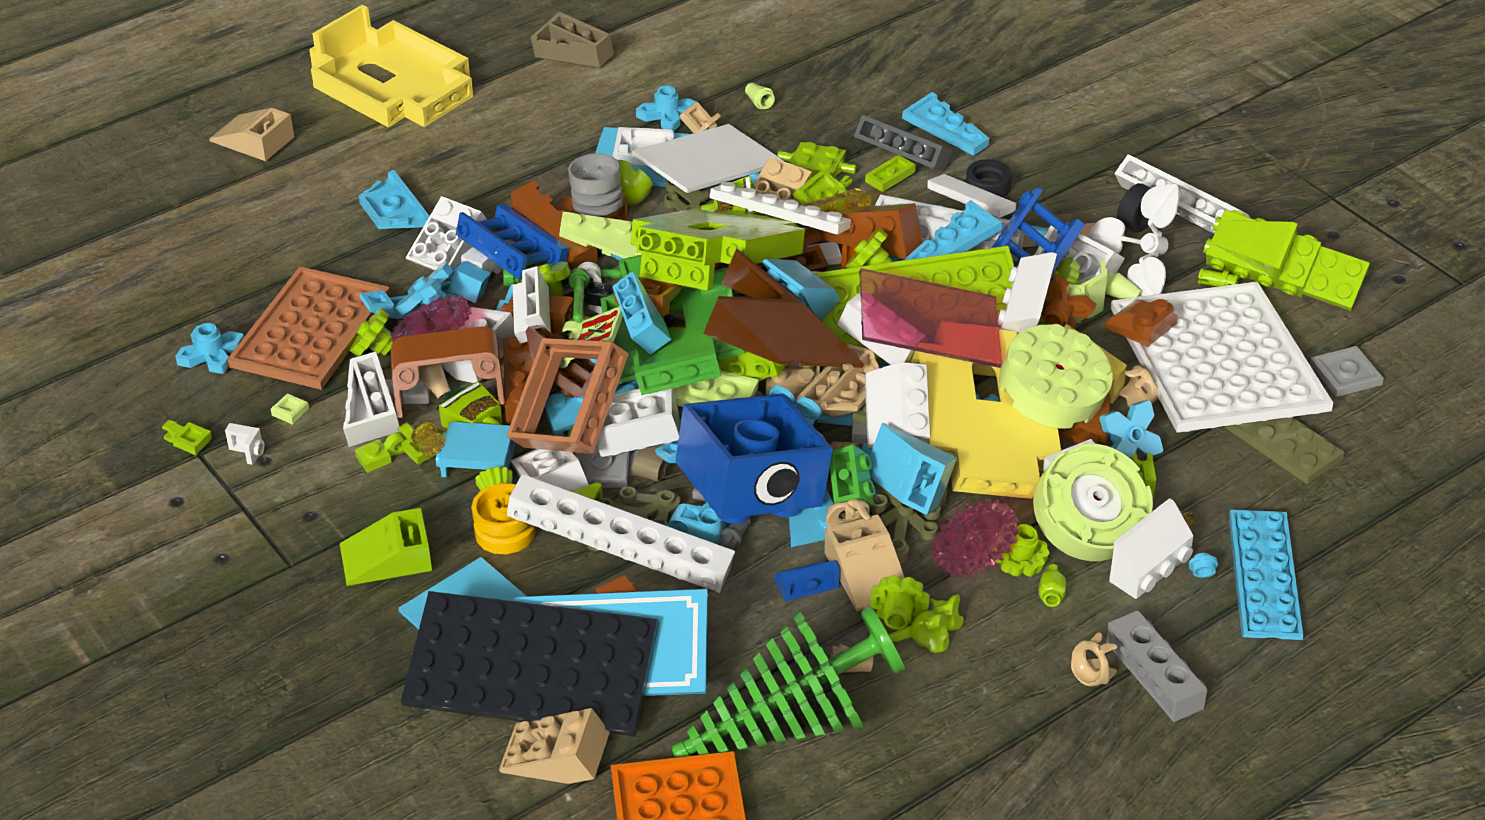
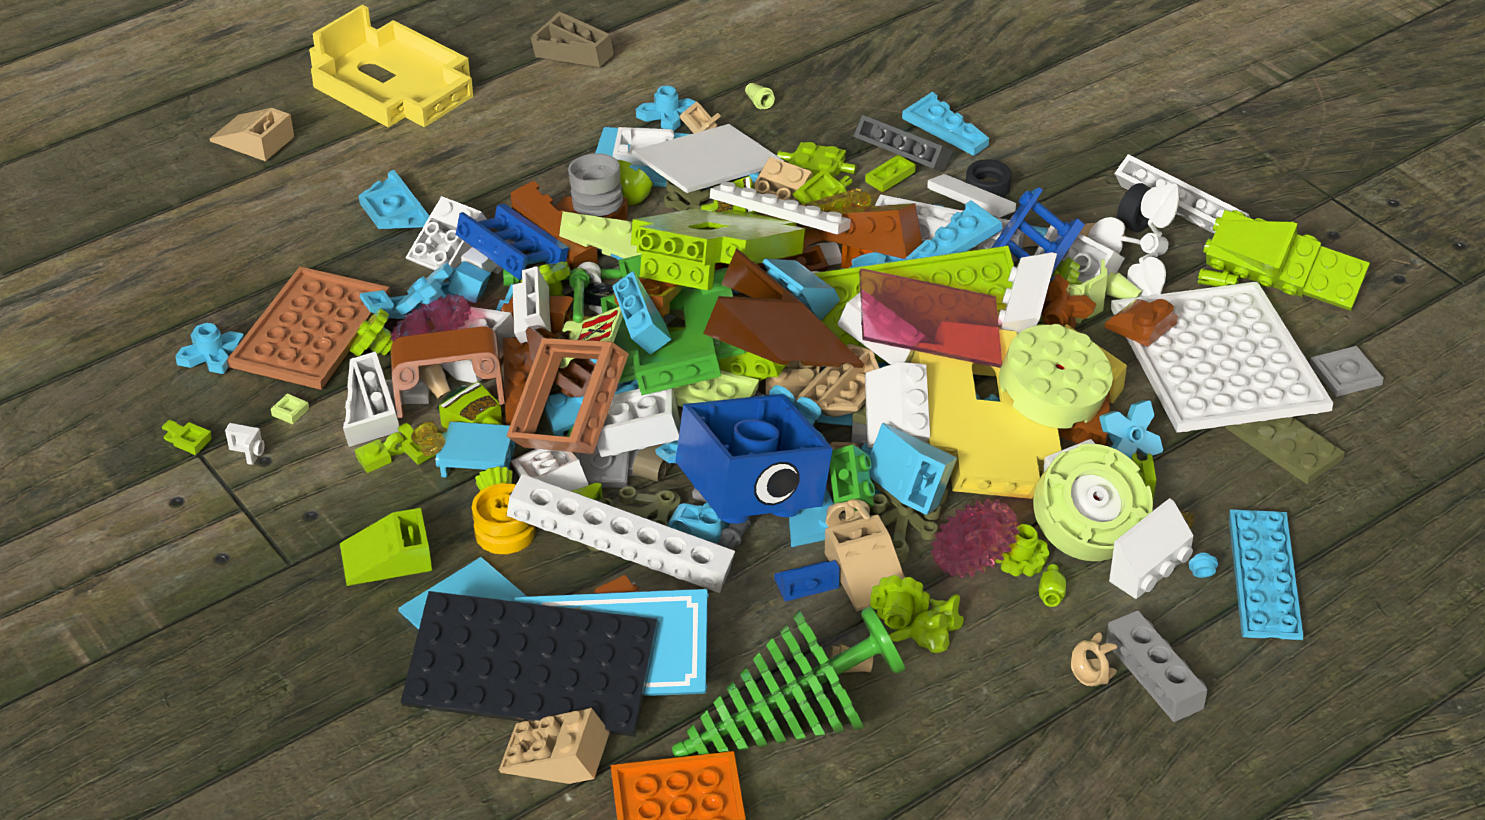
lime plant [845,228,892,269] -> none
tan piece [1118,365,1159,408] -> none

